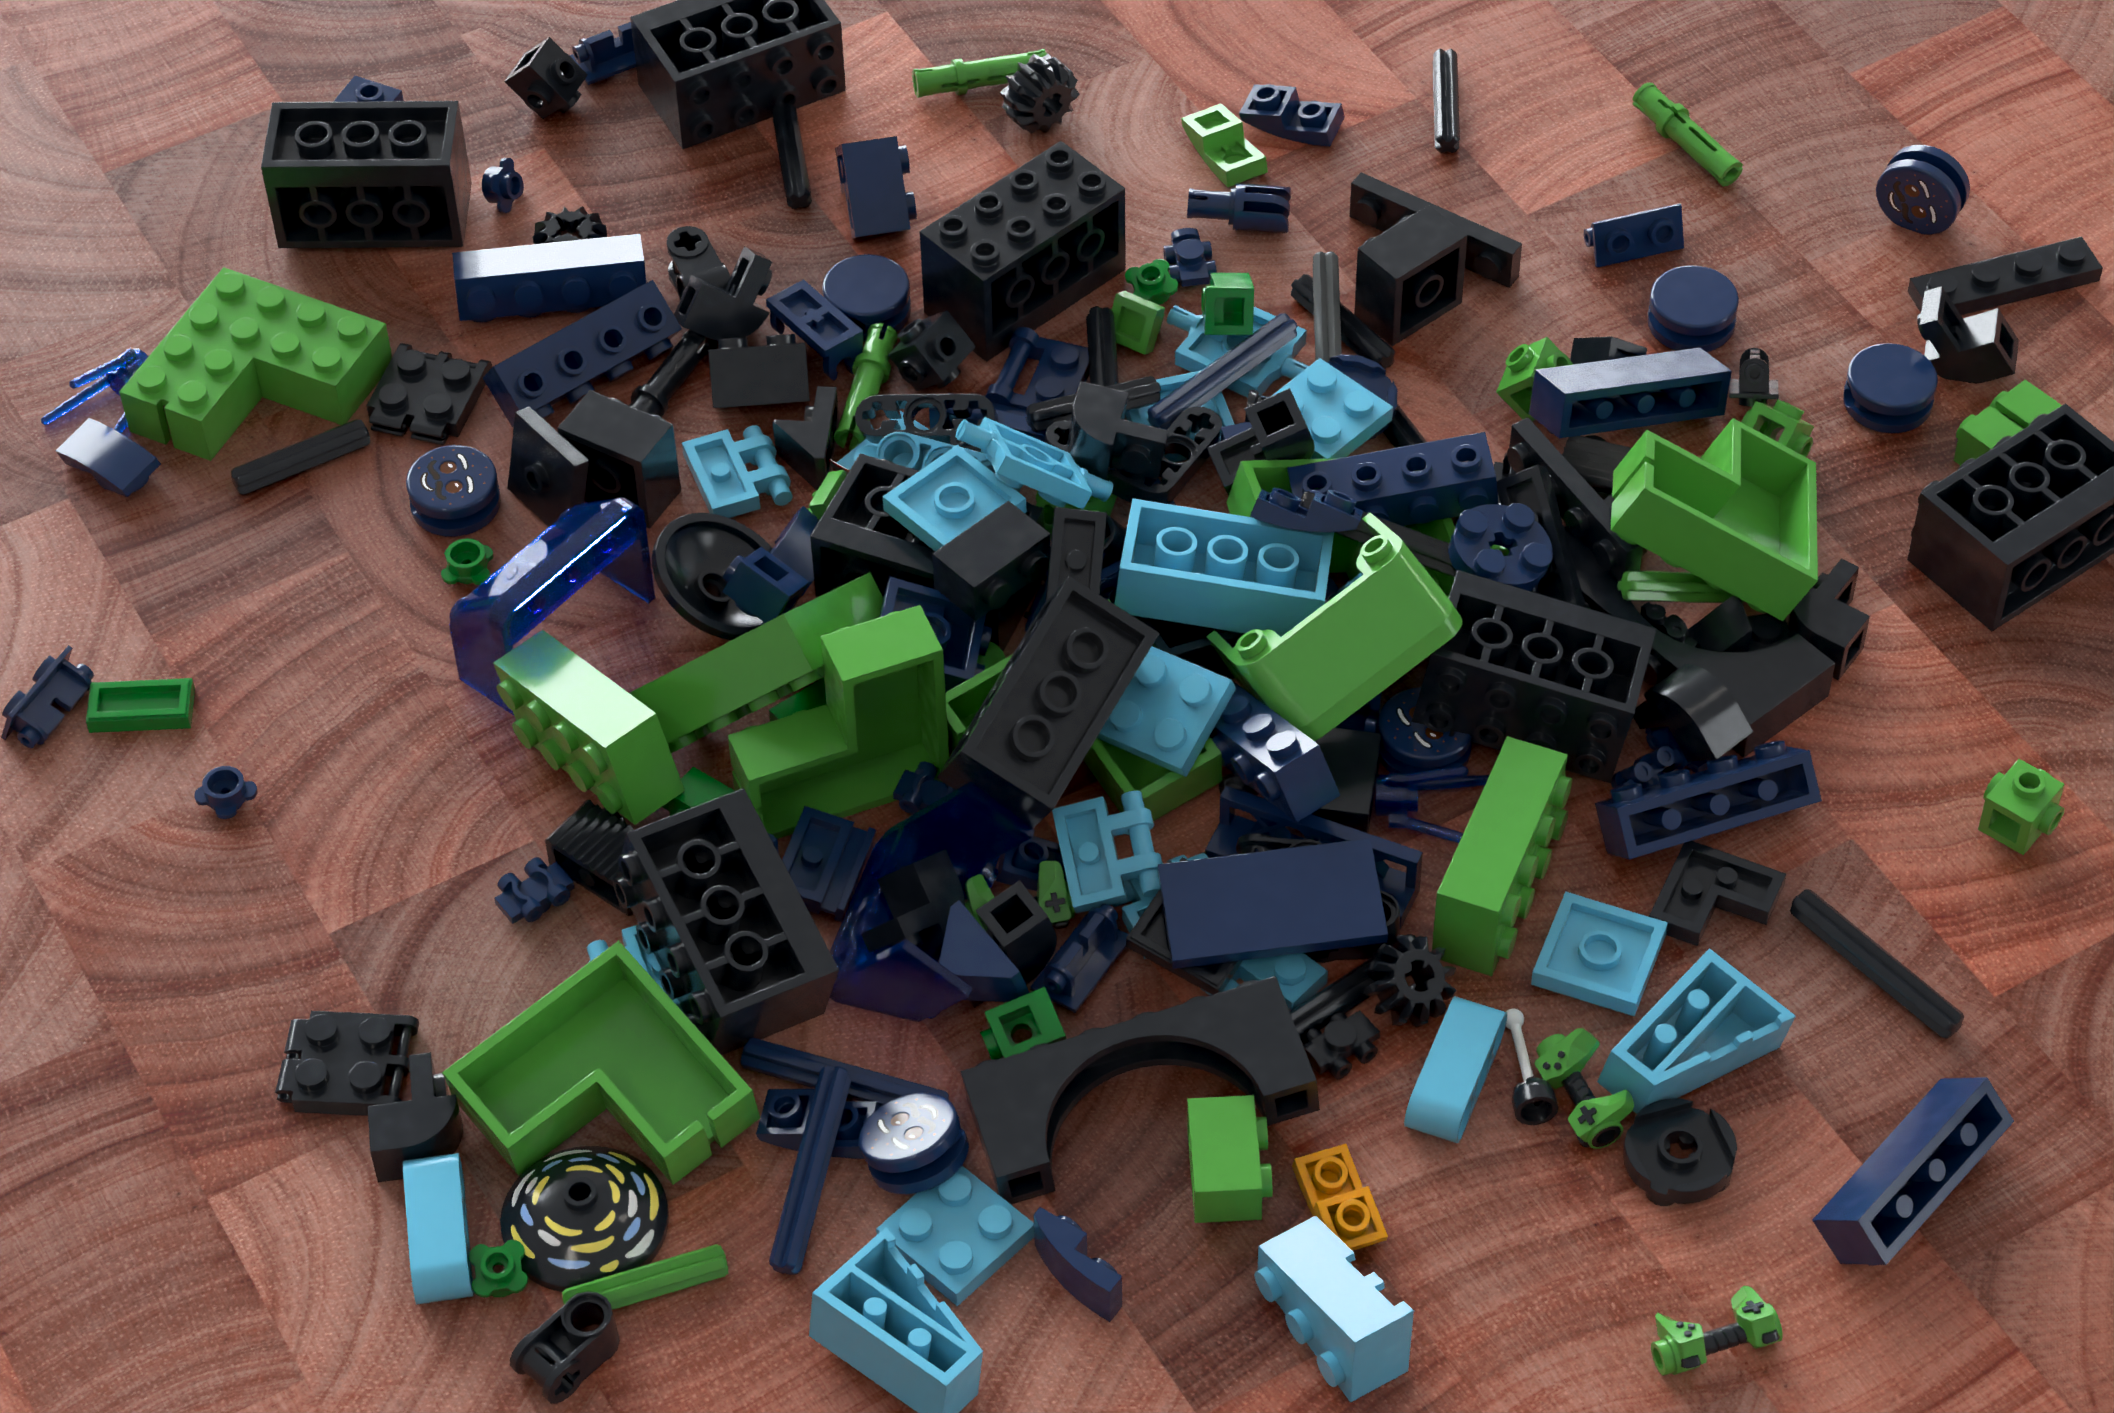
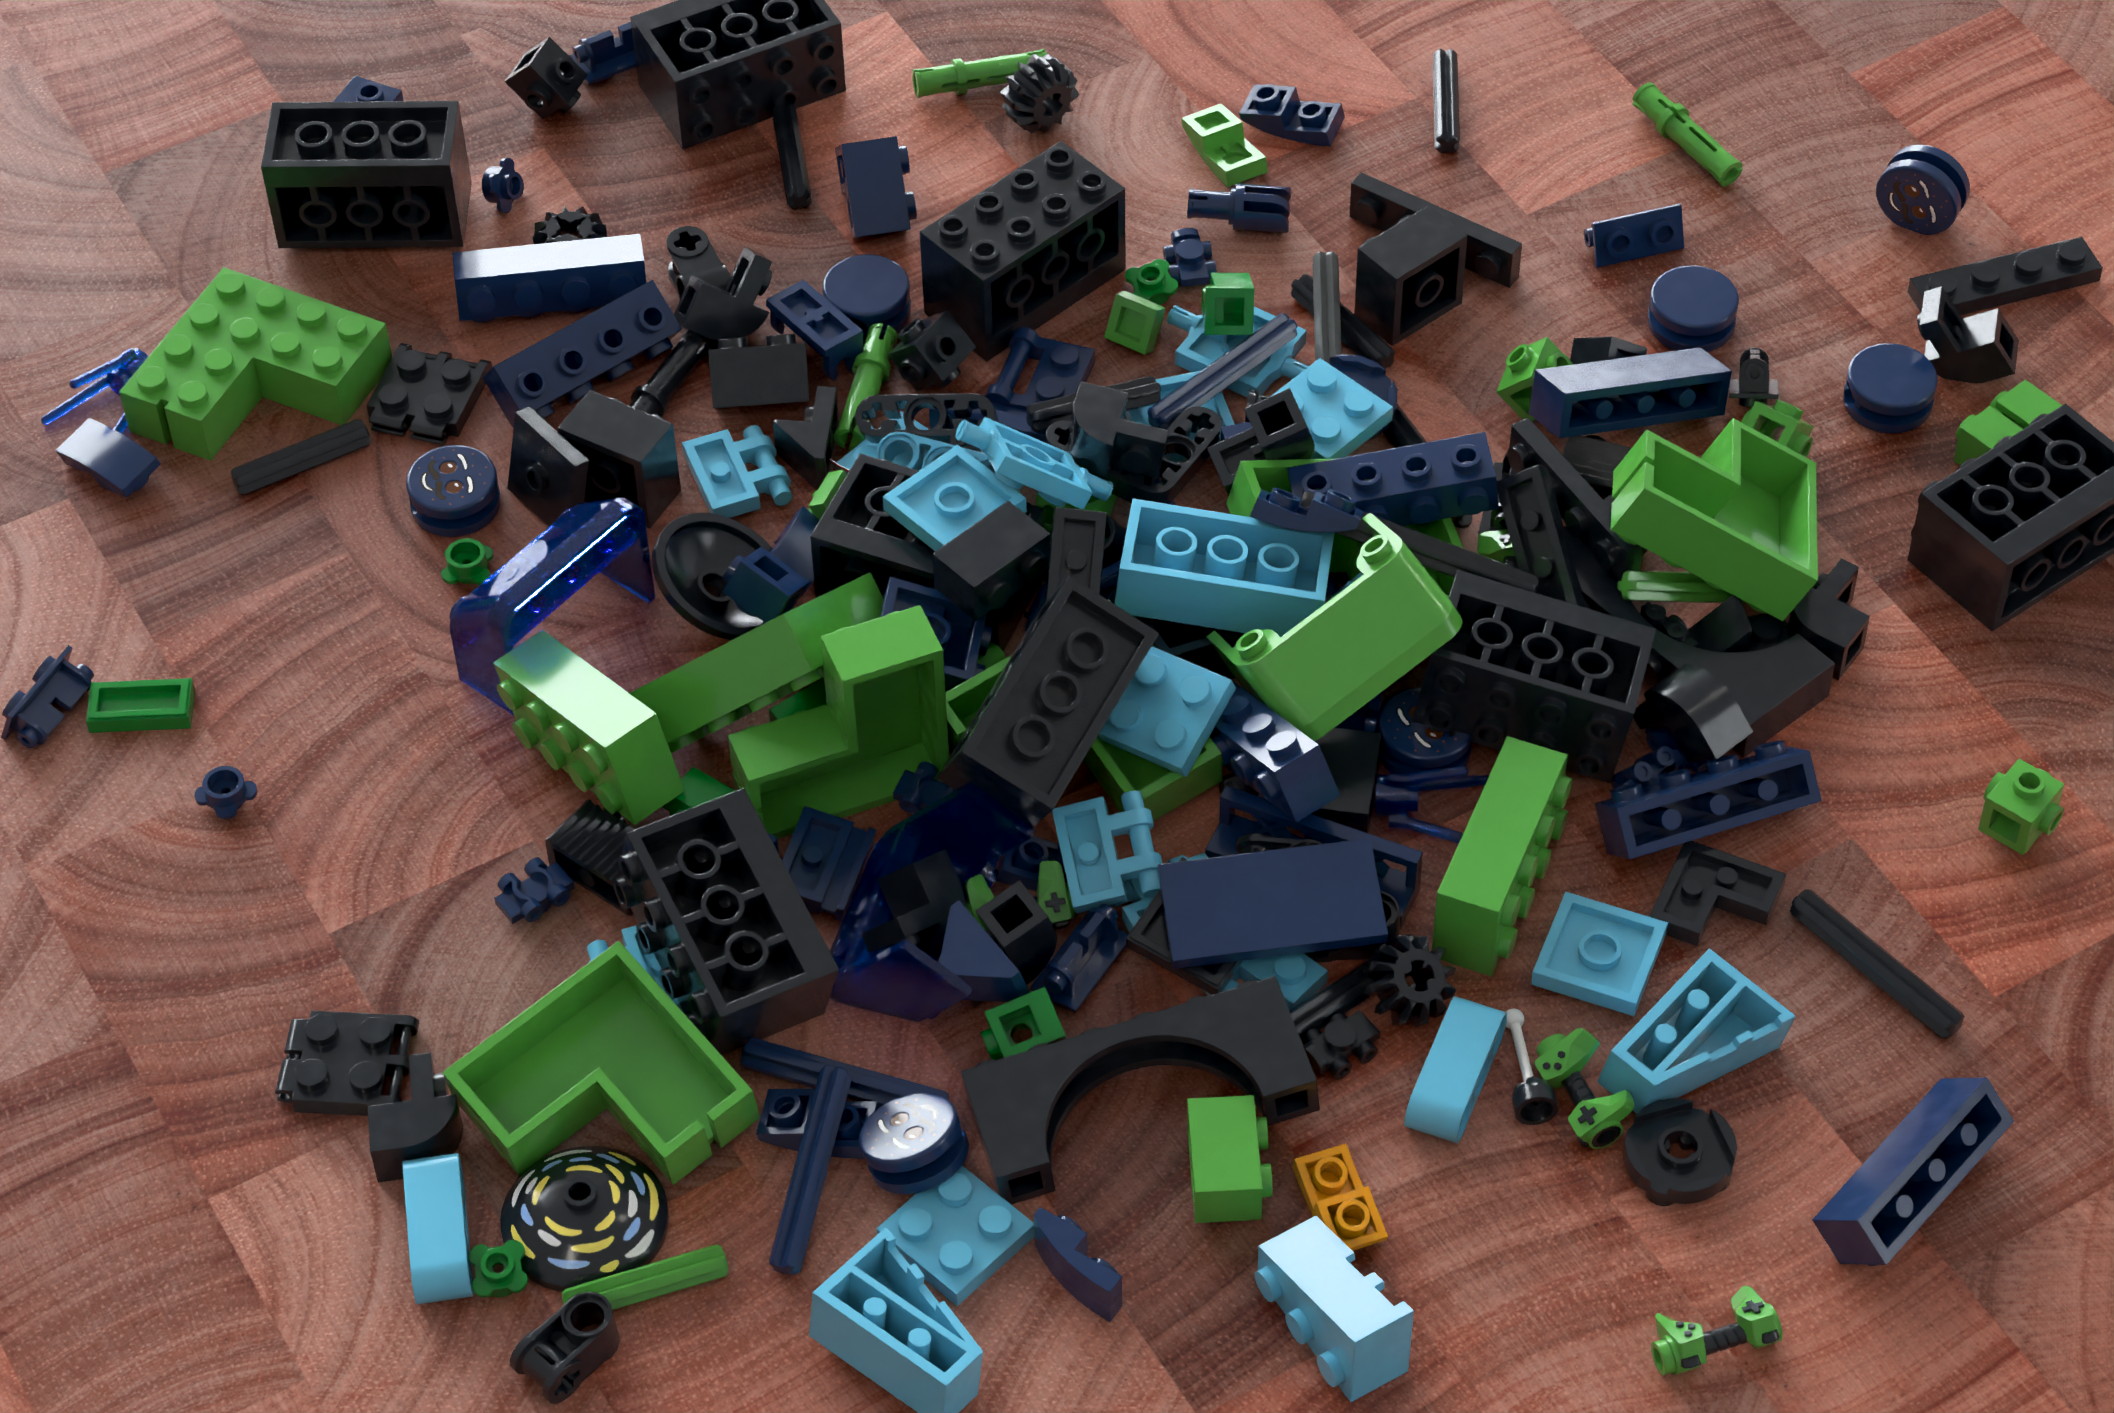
black axle [1086,306,1119,387] -> none
dark blue plate [1448,503,1553,592] -> none

